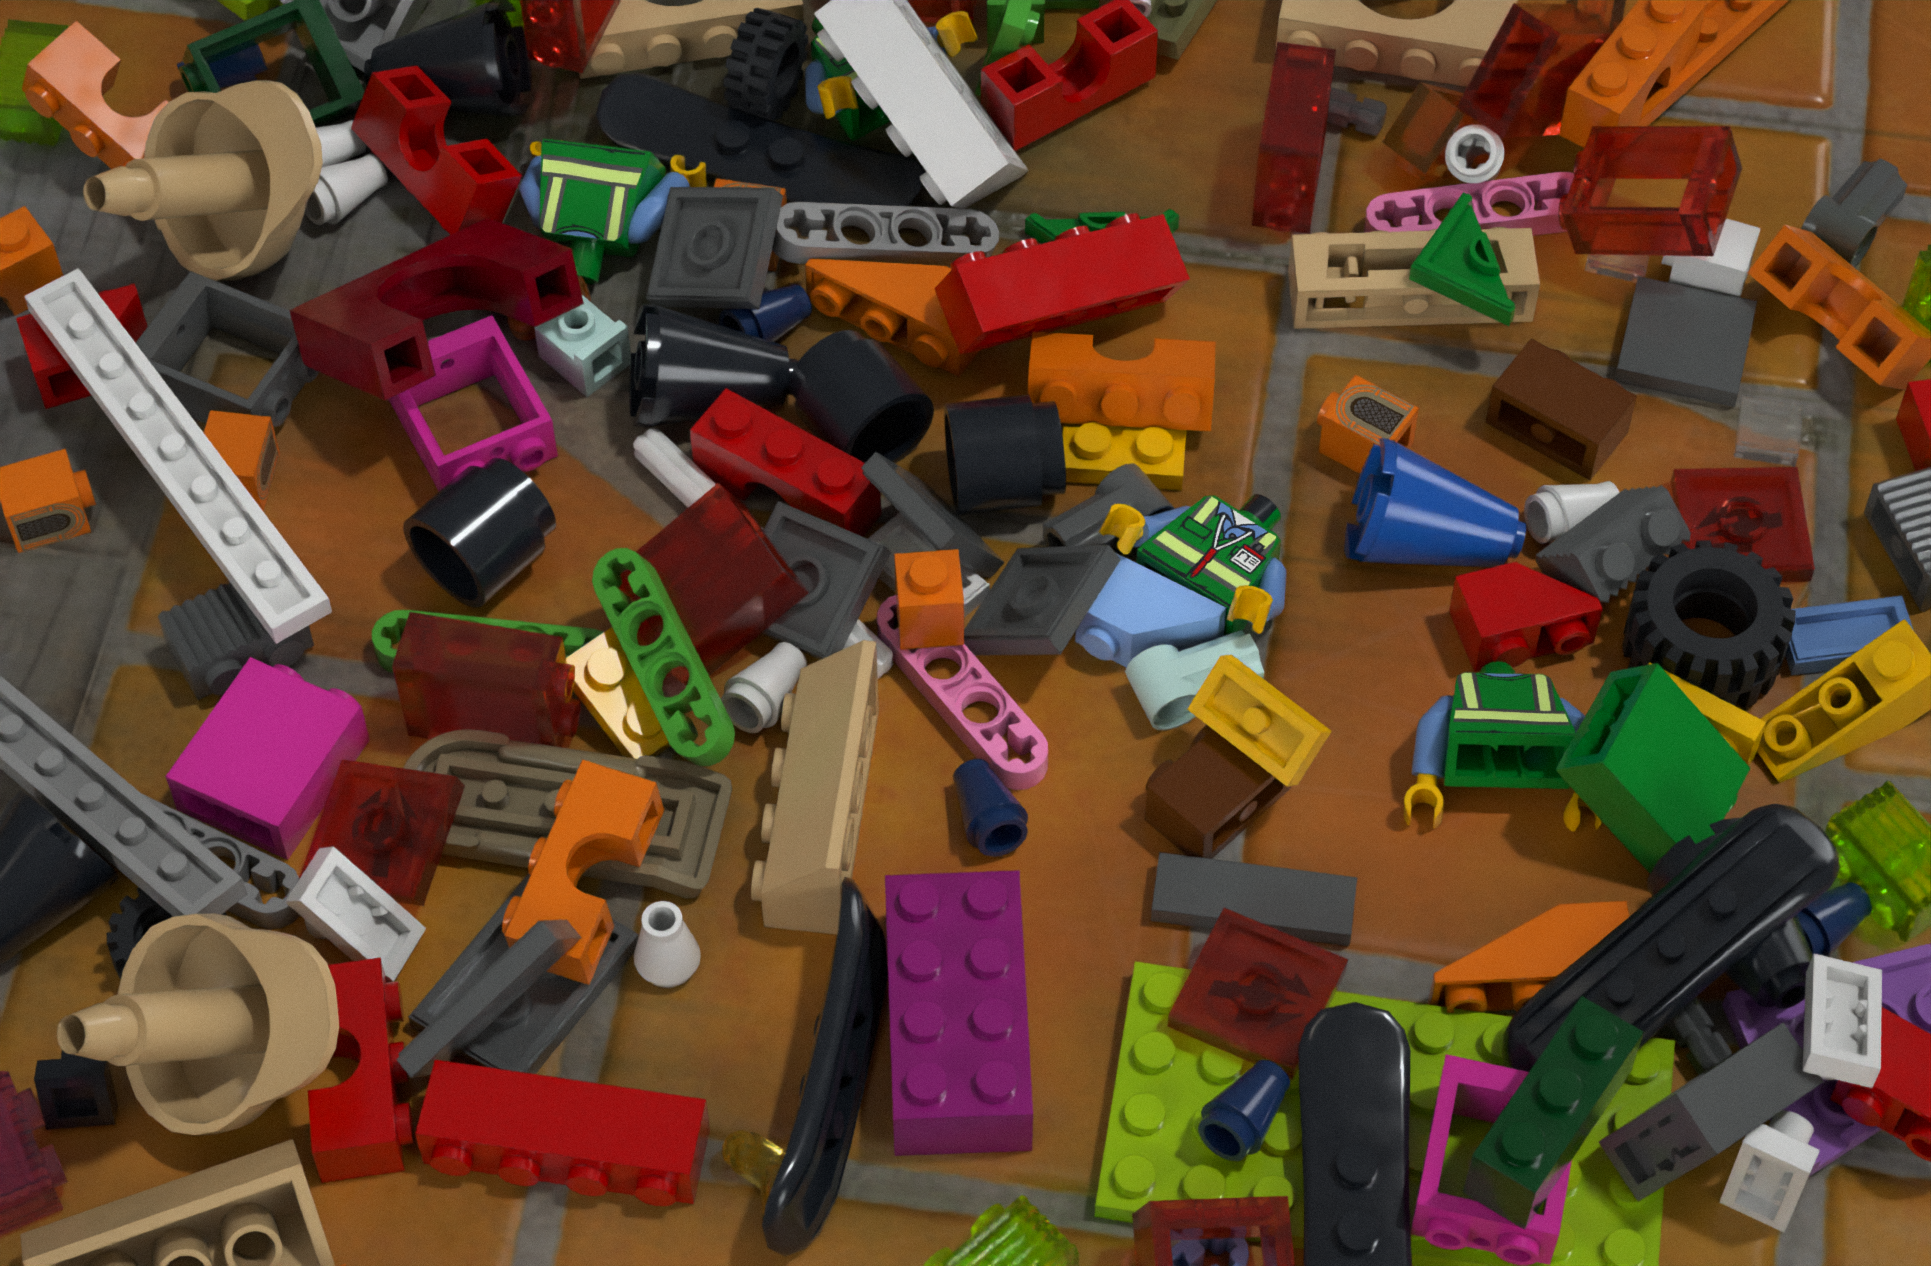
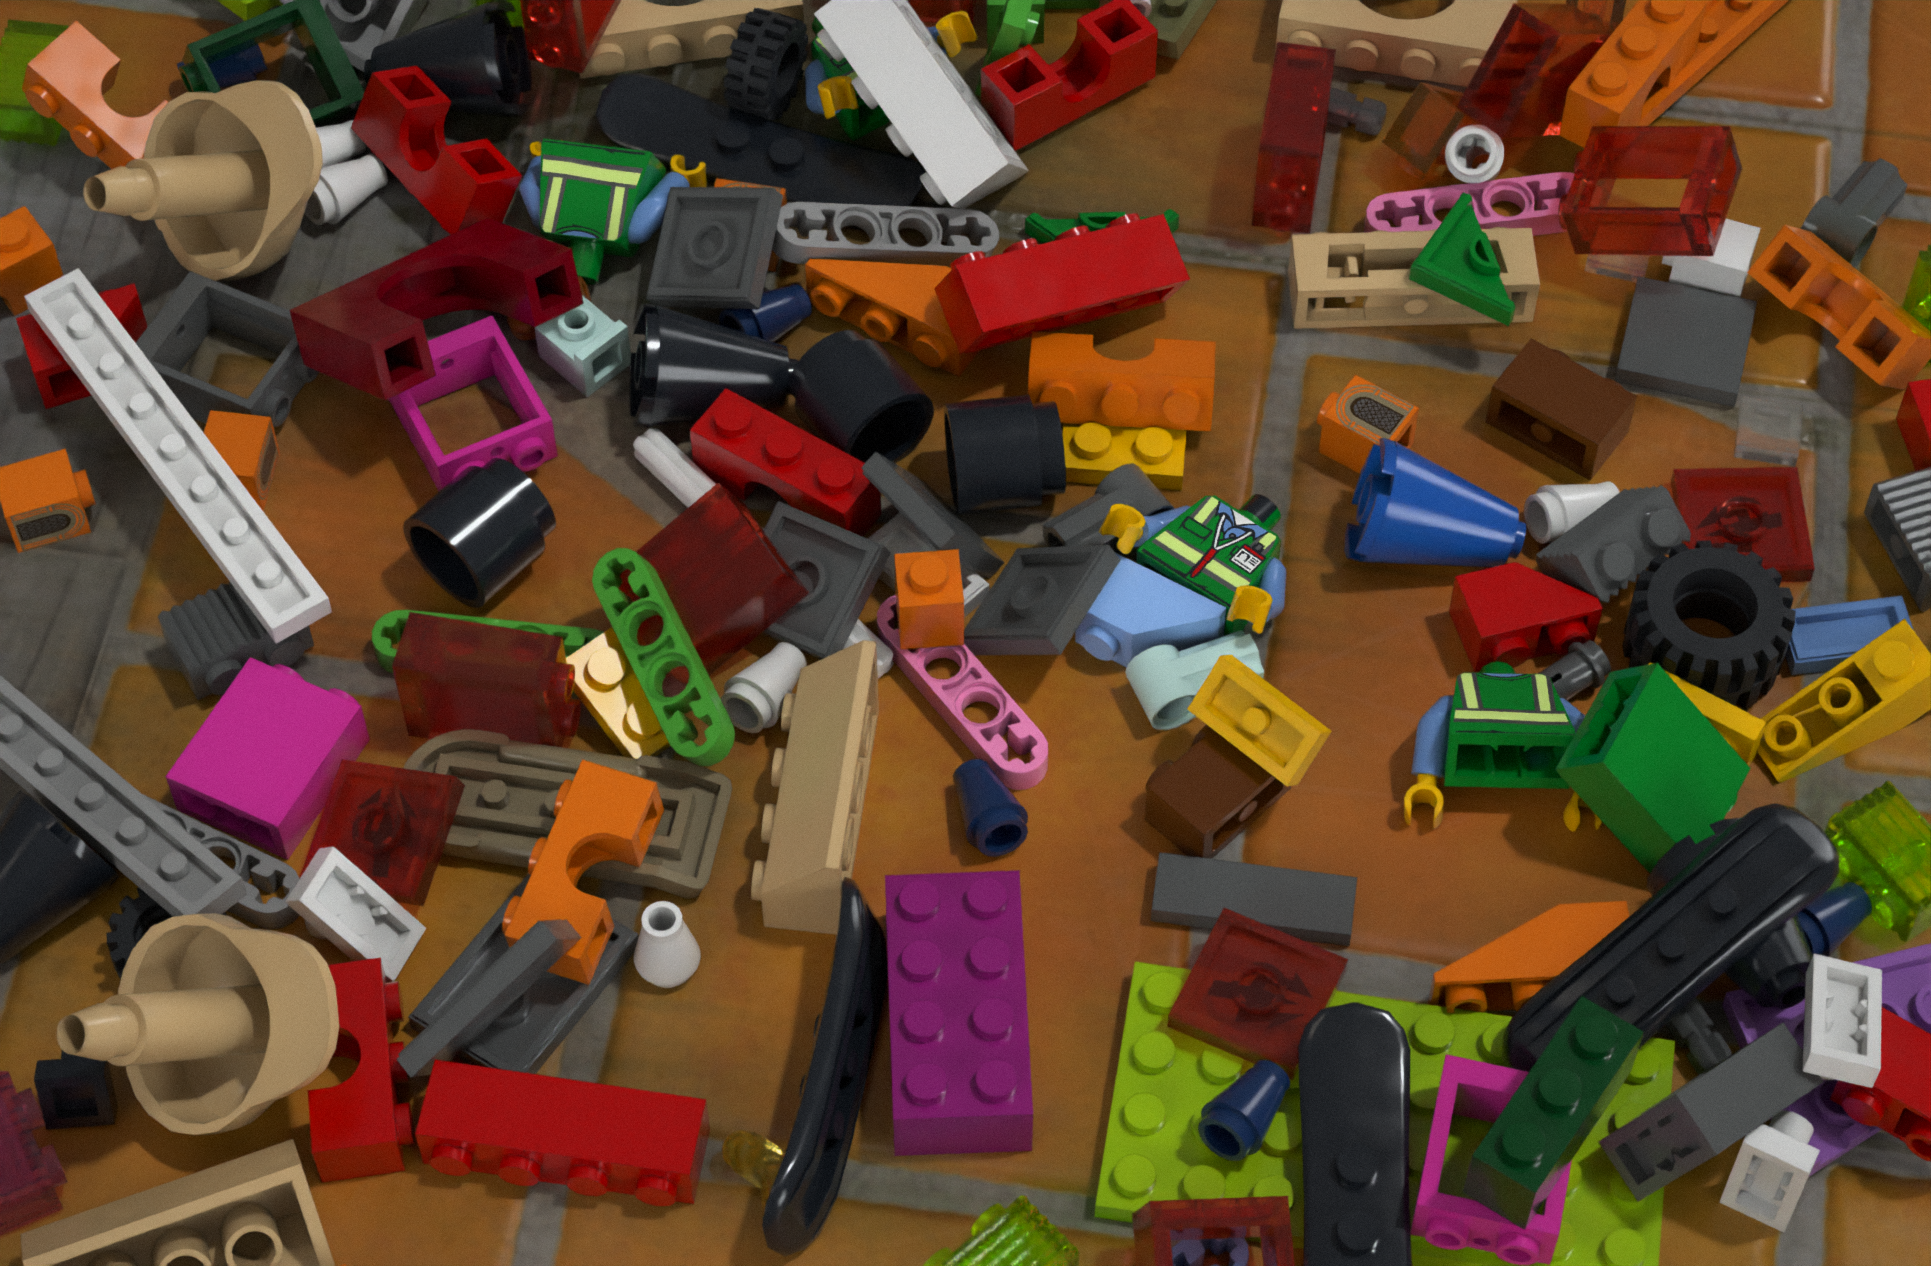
none -> dark grey pin [1538,640,1611,700]

